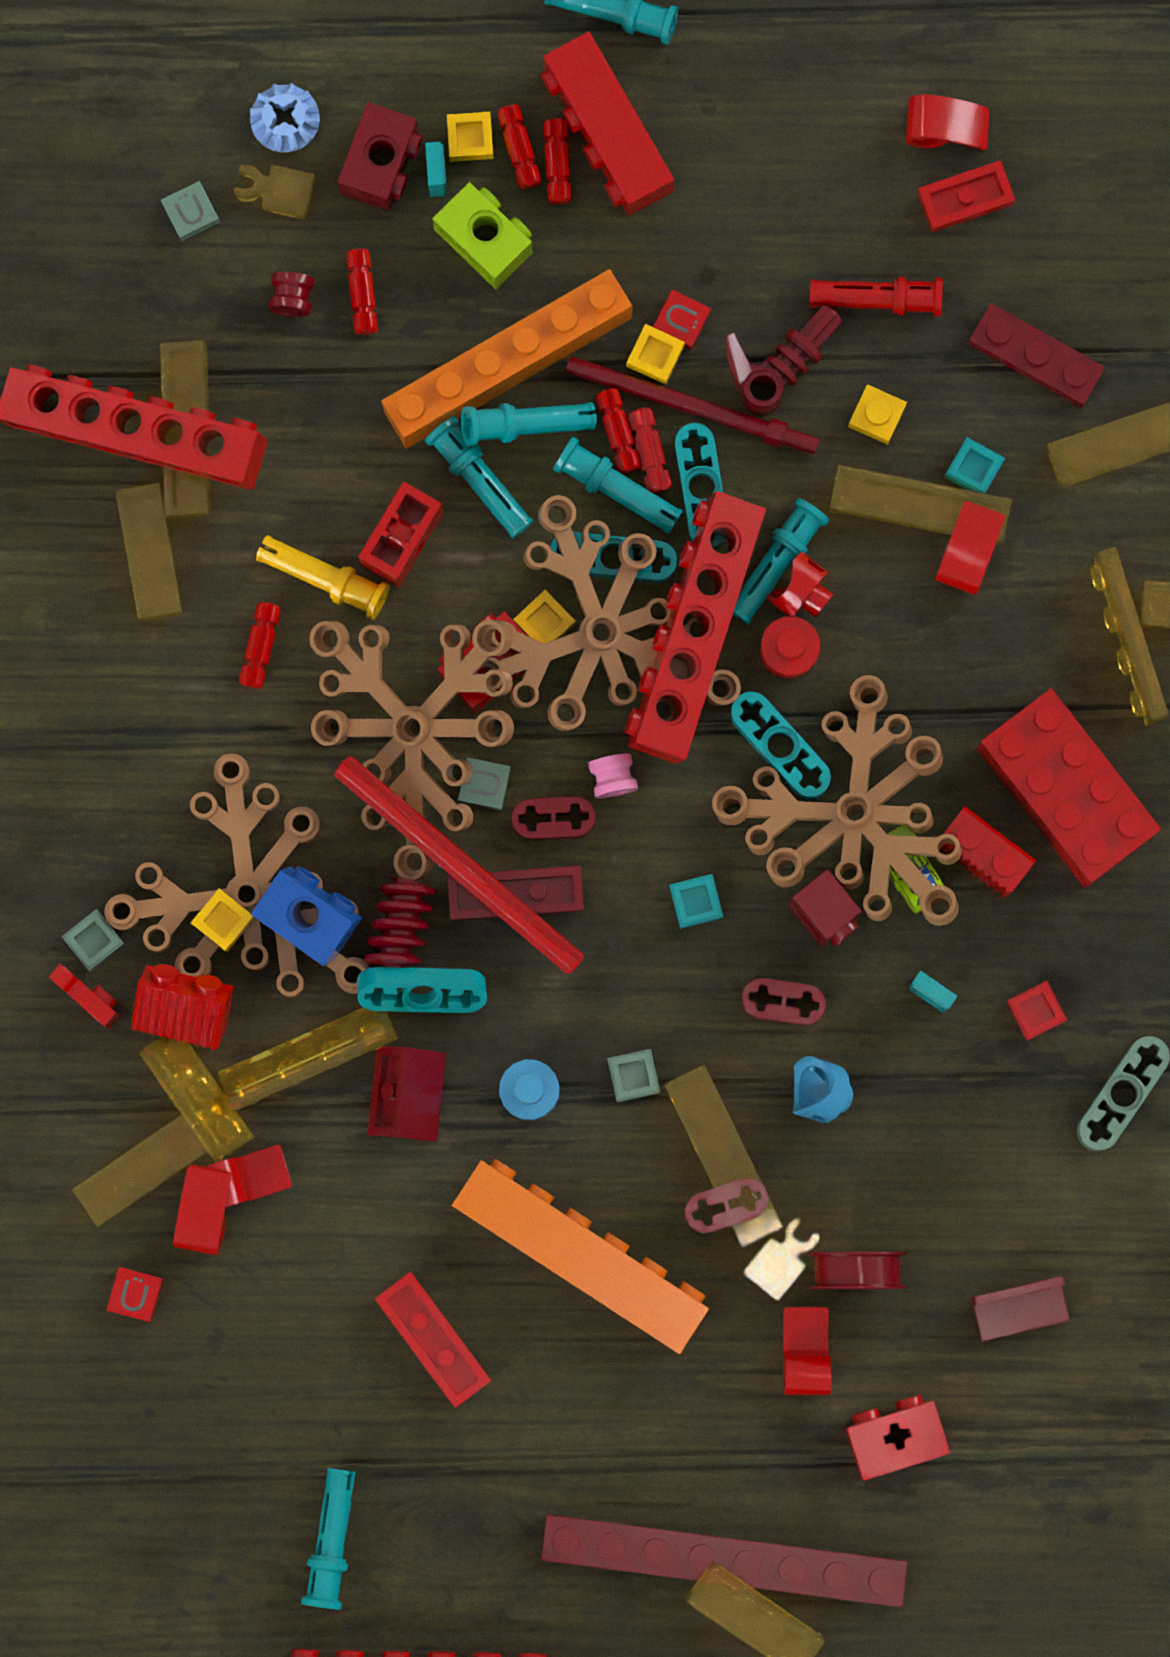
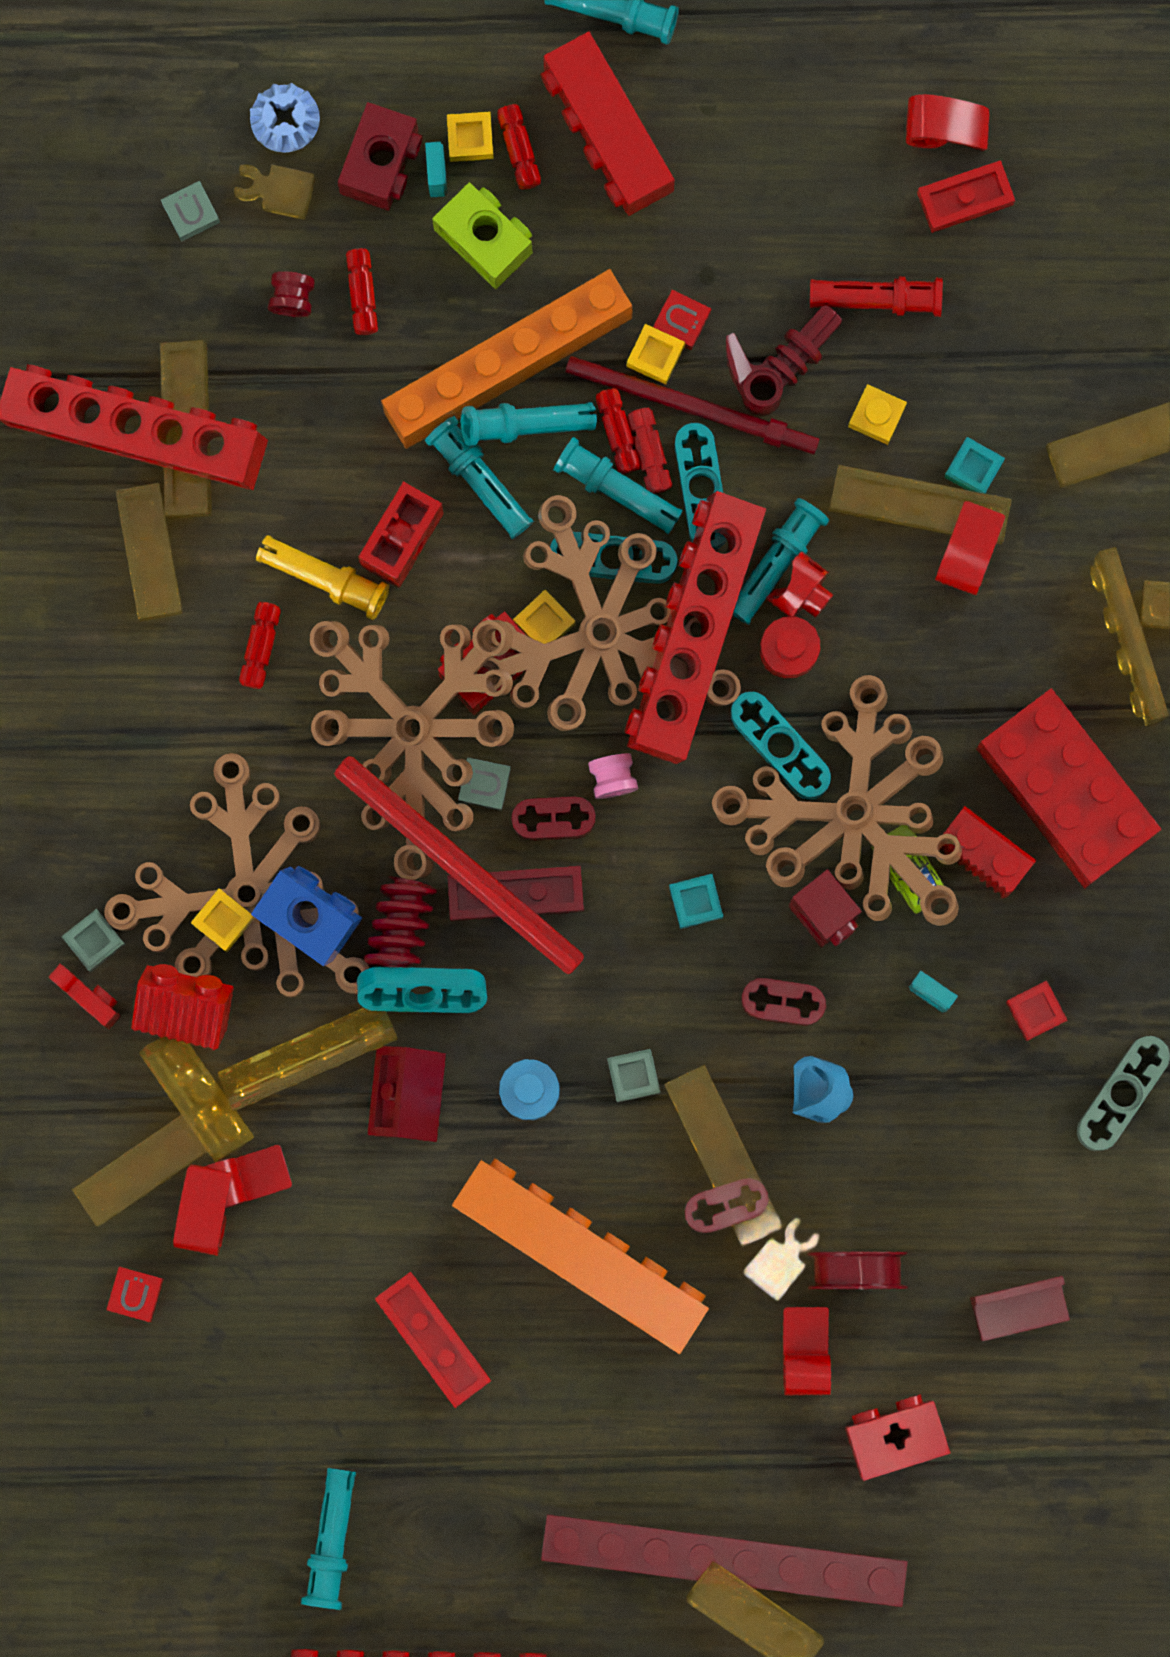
red axle [544,118,571,205] -> none
dark red plate [968,303,1105,408] -> none

